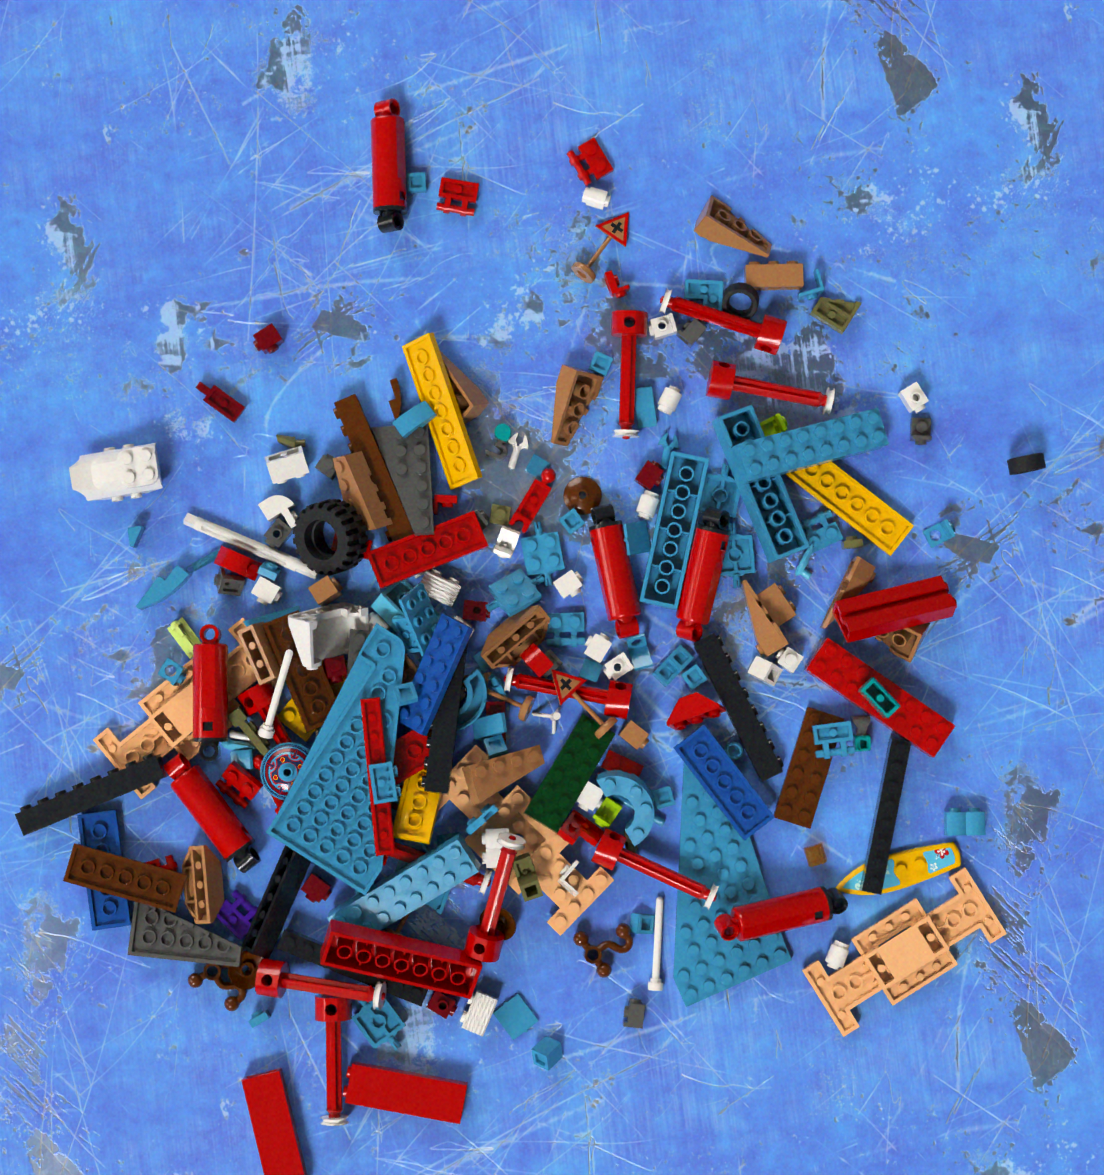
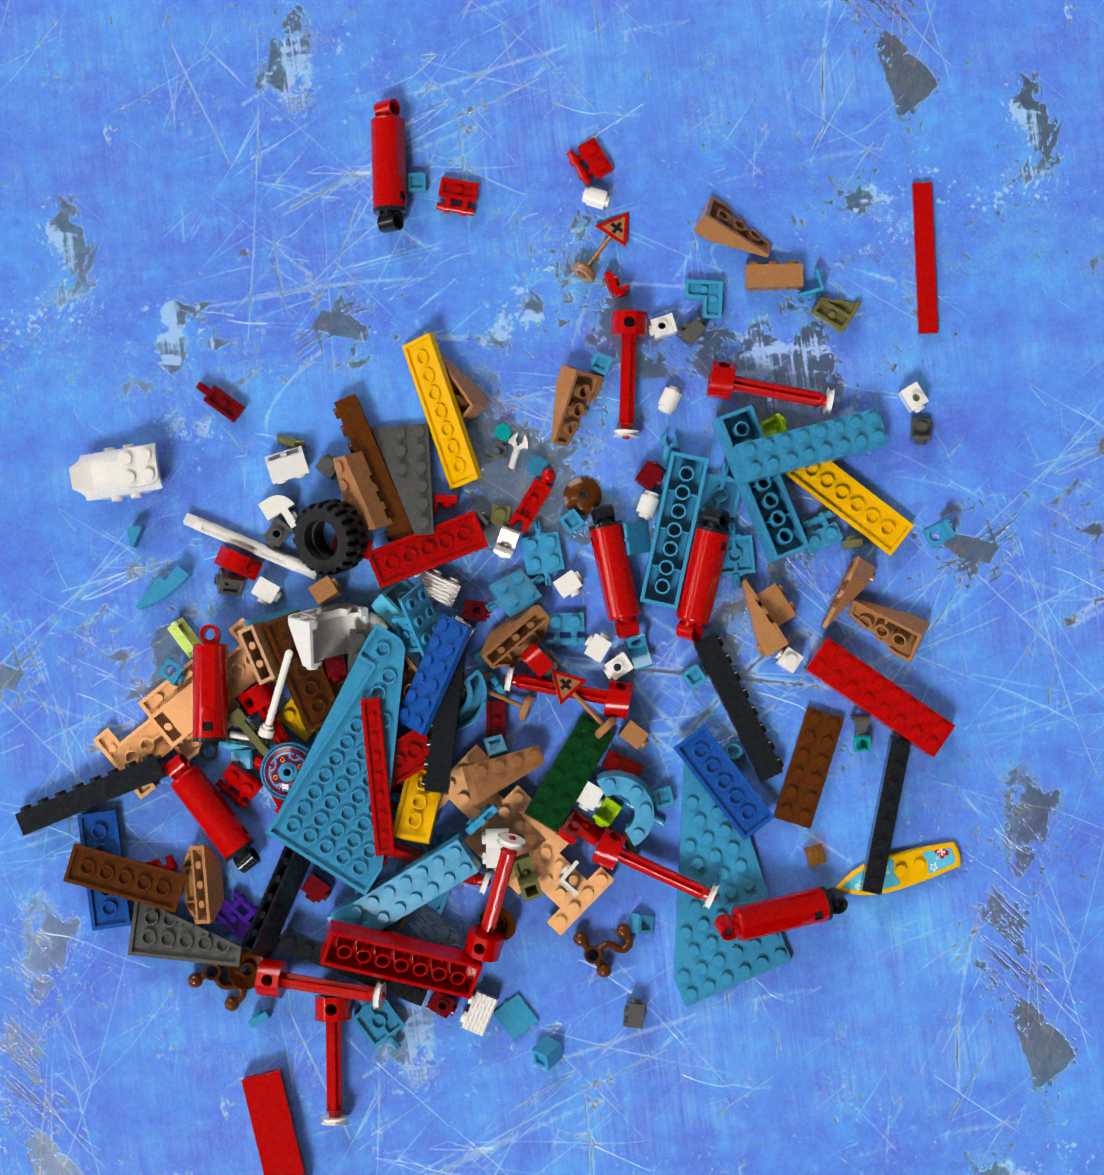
dark azure piece [186,547,231,573] -> none
dark red brick [253,323,284,354] -> none
dark azure plate [257,562,282,581] -> none
red brick [342,1061,468,1124] -> none
dark azure bracket [368,762,401,804] -> none
reddish brown slope [389,378,402,420] -> none
dark azure slope [392,401,437,438] -> none
dark azure plate [393,682,418,707] -> none
dark azure slope [472,713,507,740] -> none
white plant [532,707,561,734] -> none
dark azure slope [579,658,603,683] -> none
dark azure slope [635,386,657,428] -> none
white piece [648,897,664,991] -> none
dark azure slope [652,645,694,687] -> none
red piece [659,288,787,355] -> none
red slope [666,692,726,730] -> none
black tyre [722,282,759,319] -> none
white brick [747,656,783,686] -> none
medium azure bar [795,544,814,580] -> none
light nougat piece [802,867,1007,1037] -> none
dark azure plate [812,721,855,759] -> none
white brick [825,940,849,970] -> none
red brick [832,575,957,643] -> none
teal brick [858,677,901,718] -> none
dark azure brick [944,808,986,836] -> none
black tyre [1007,453,1046,475] -> none
none -> red tile [912,182,938,334]

